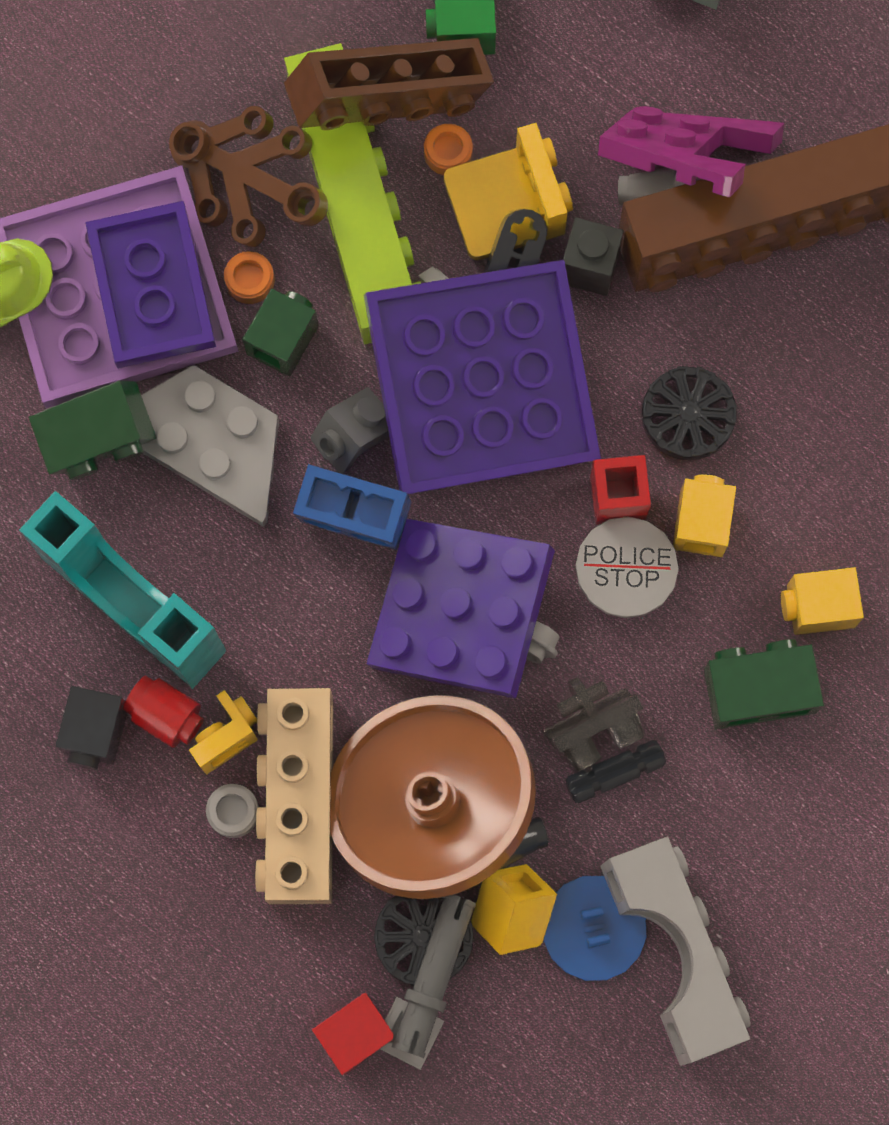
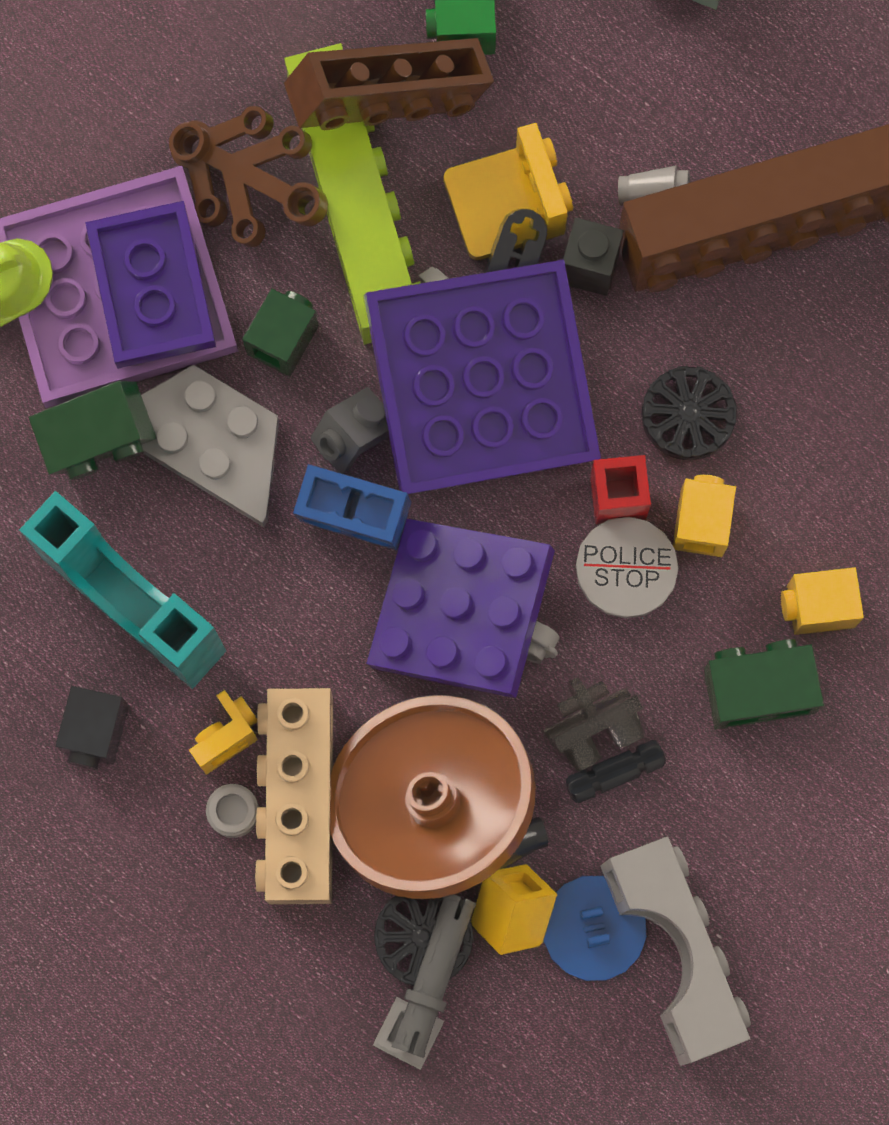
red brick [123,675,204,748] -> none
orange tile [224,251,275,304] -> none
red panel [312,992,394,1076] -> none
orange tile [424,124,473,175] -> none
magenta wing [598,106,785,197] -> none

